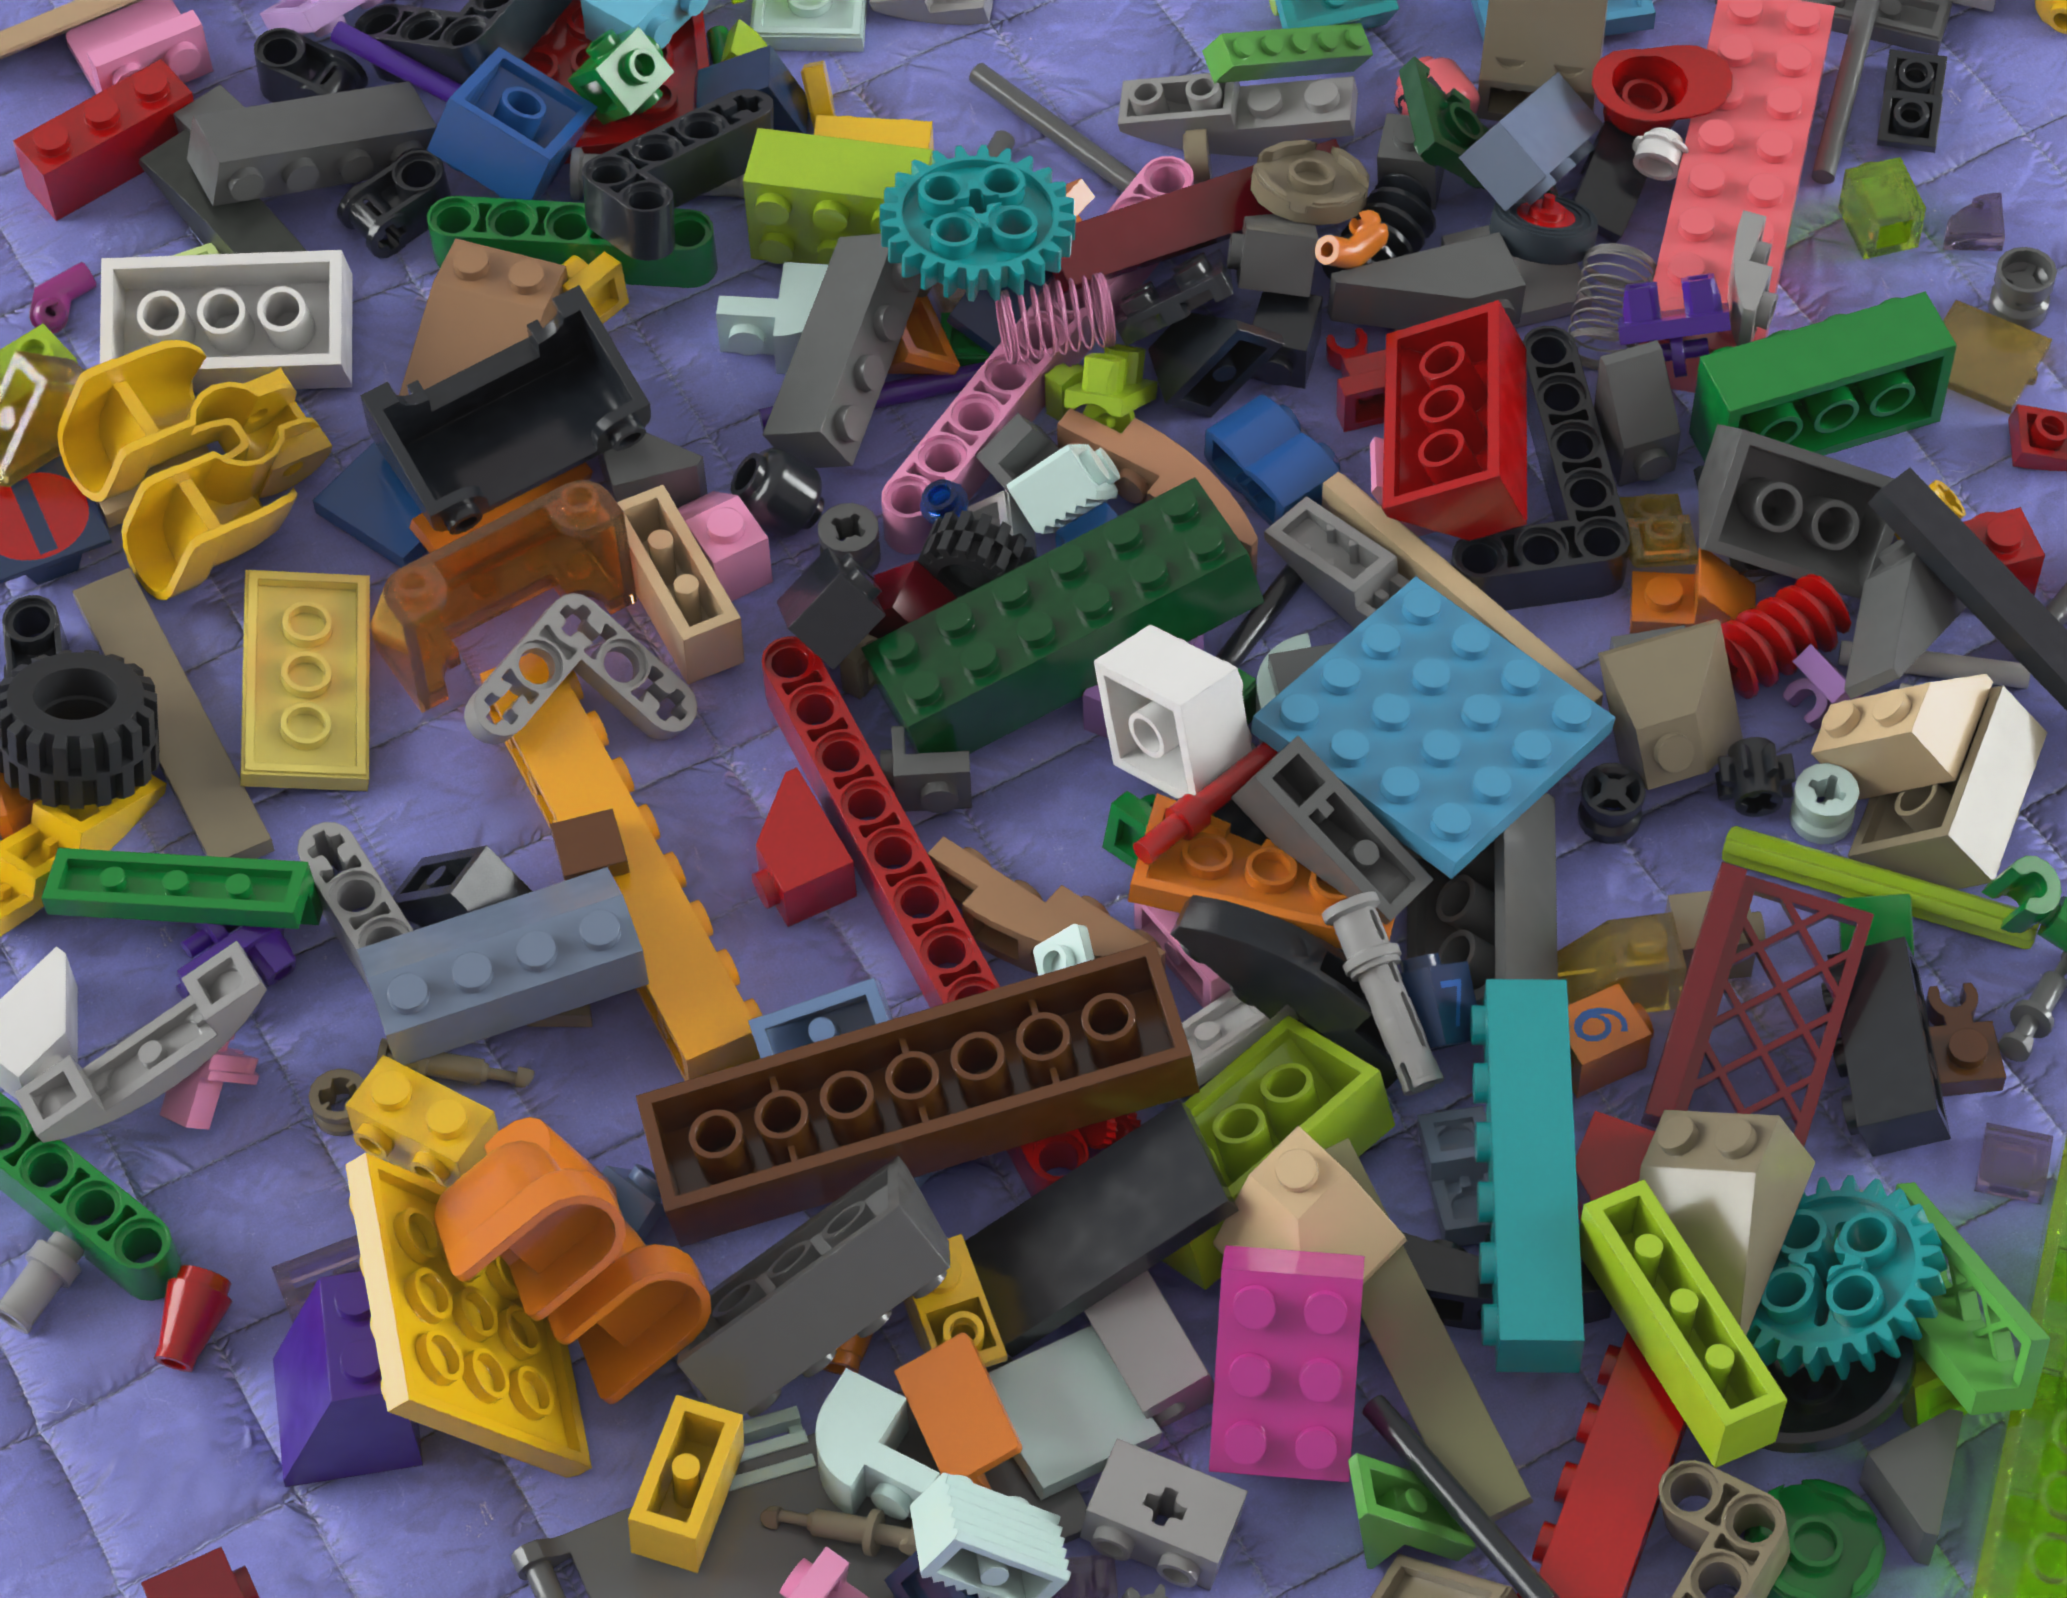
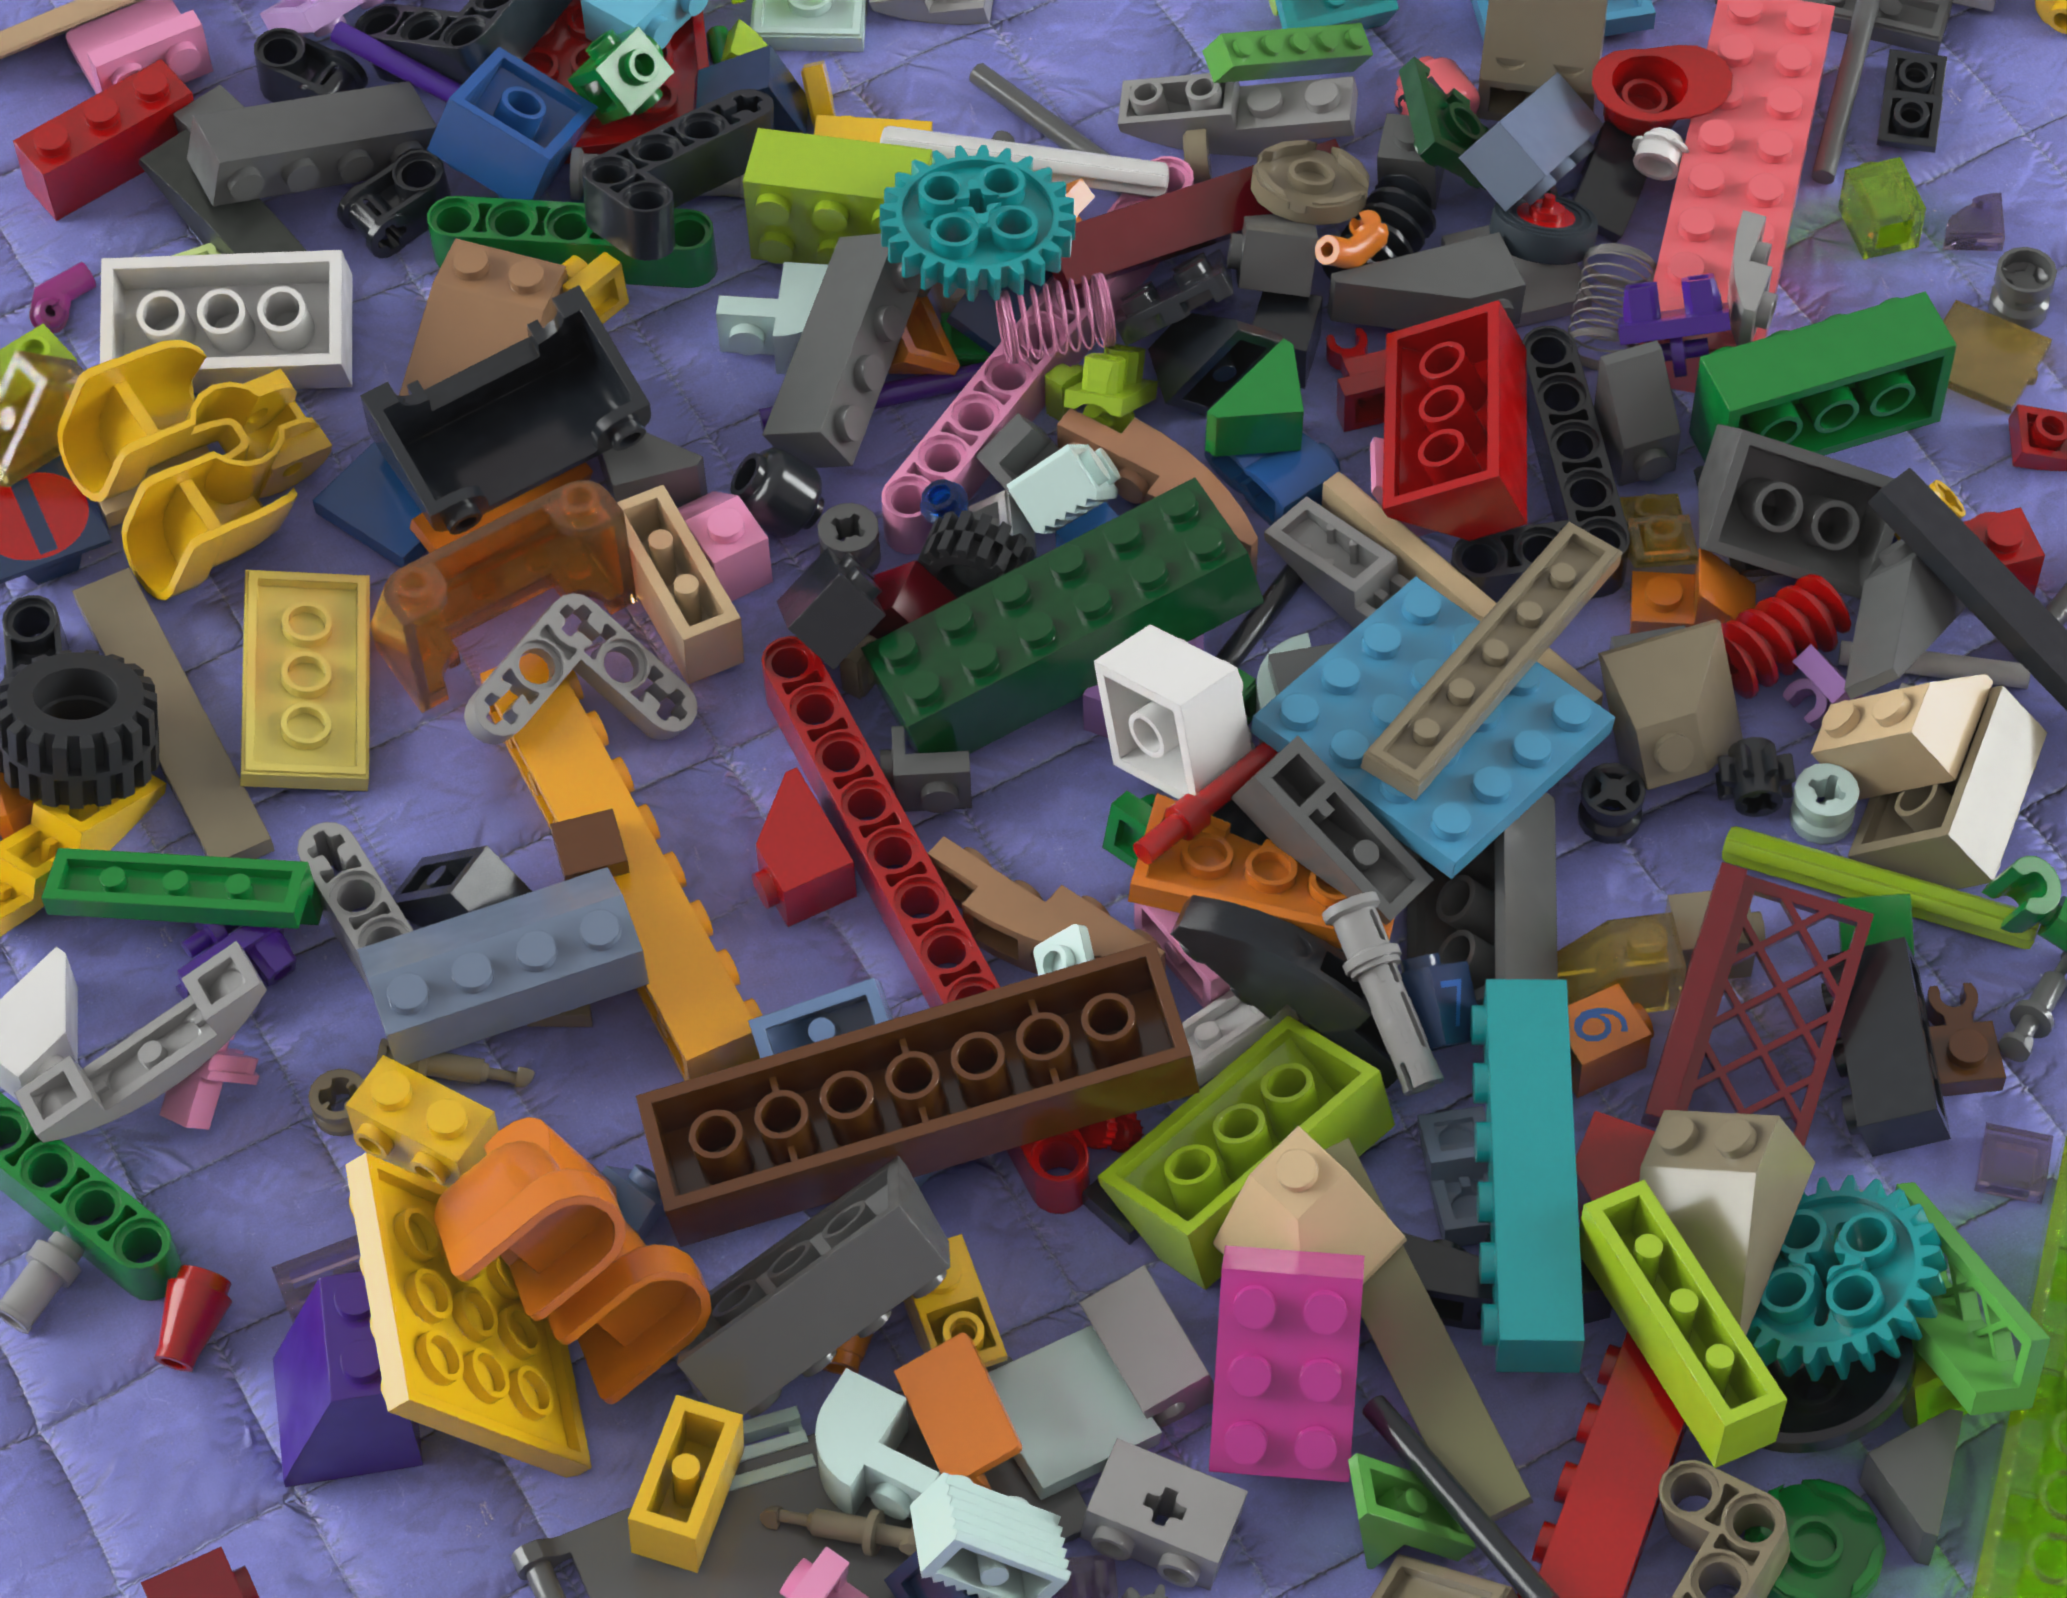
black tile [965,1100,1239,1358] -> none
none -> white axle [880,126,1169,197]
none -> green slope [1205,338,1304,457]
none -> dark tan tile [1361,522,1623,801]

